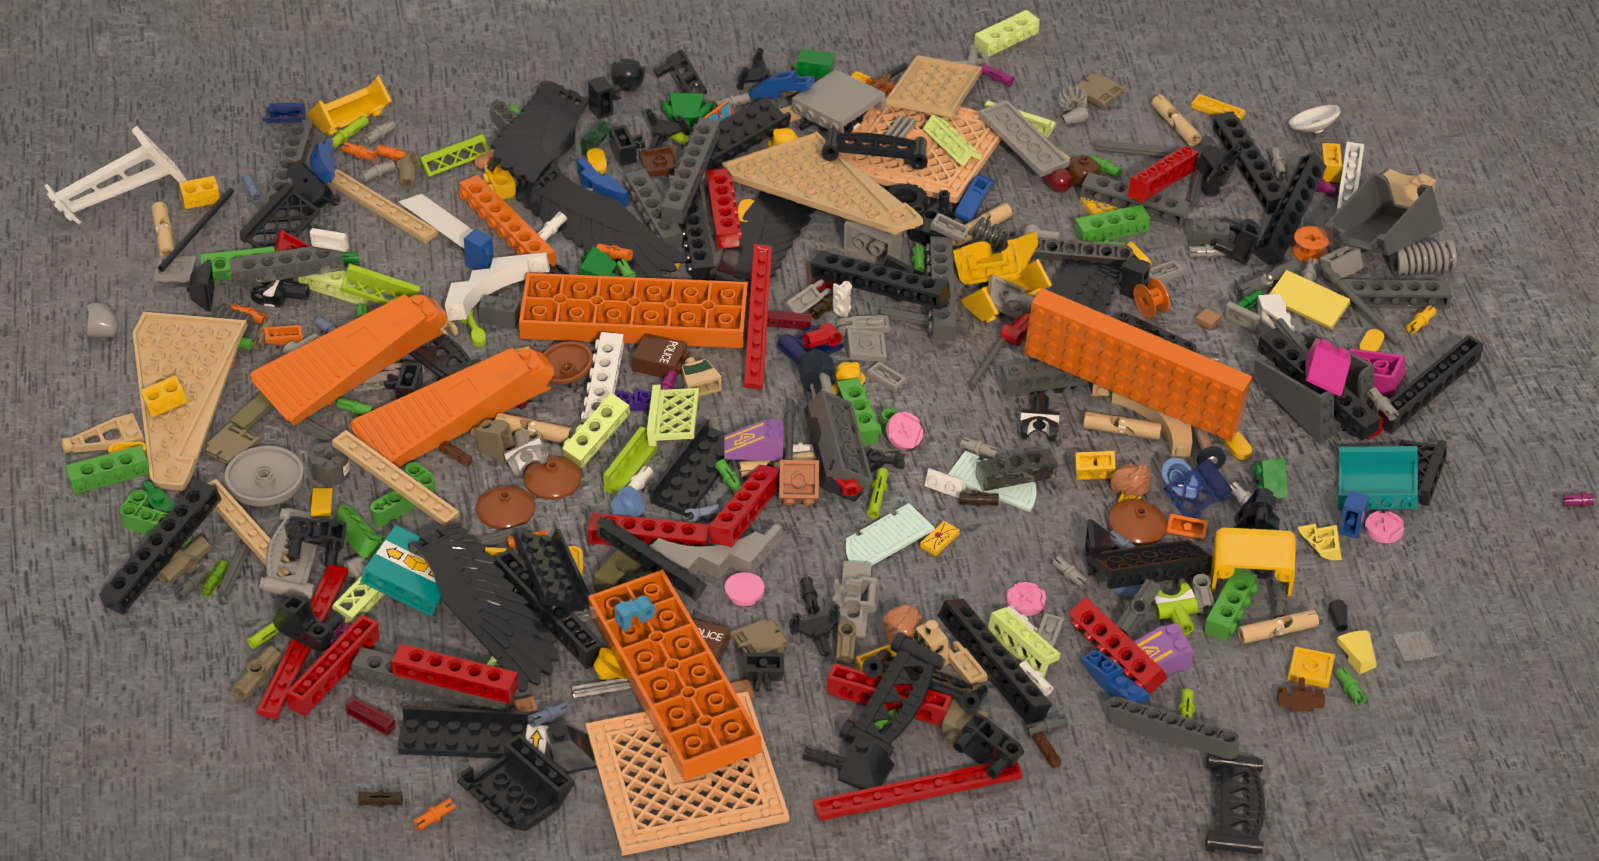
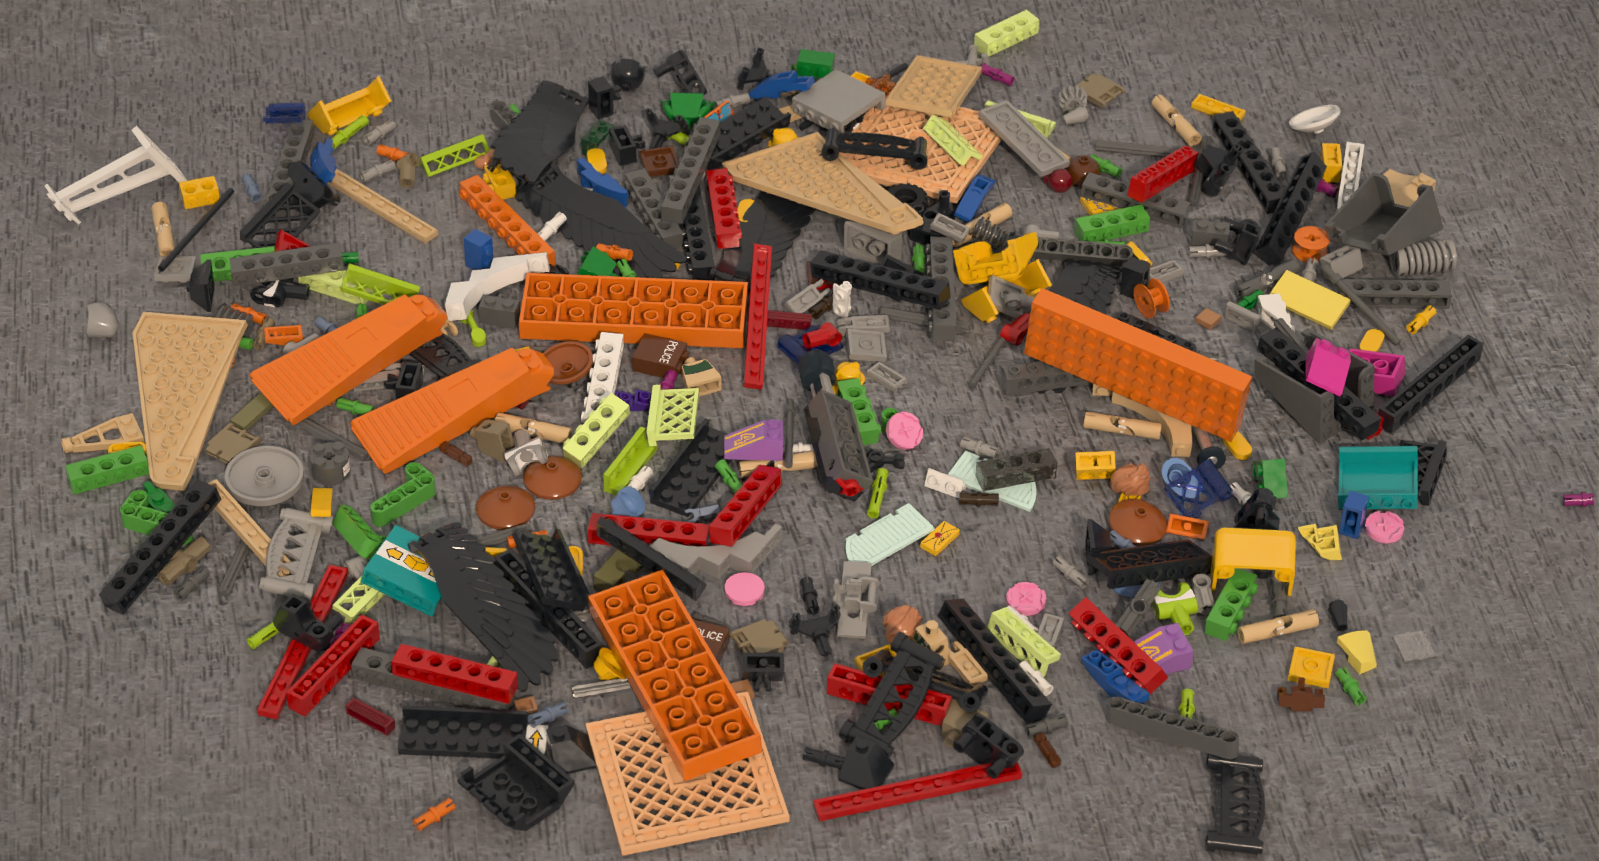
yellow brick [140,375,188,417] -> none
clear neon green pin [200,560,229,597] -> none
dark tan piece [232,646,281,701] -> none
black piece [285,516,347,567] -> none
white tile [310,228,349,252] -> none
tan plate [332,430,459,526] -> none
orange pin [342,141,378,162] -> none
dark brown pin [358,790,403,807] -> none
white sticker [398,194,473,248] -> none
dark azure leg [615,595,657,631] -> none
nougat plate [779,460,819,506] -> none
dark tan piece [836,620,856,664] -> none
light grey tile [885,115,916,138] -> none
black connector [1020,393,1059,442] -> none
light grey pin [1367,387,1399,420] -> none

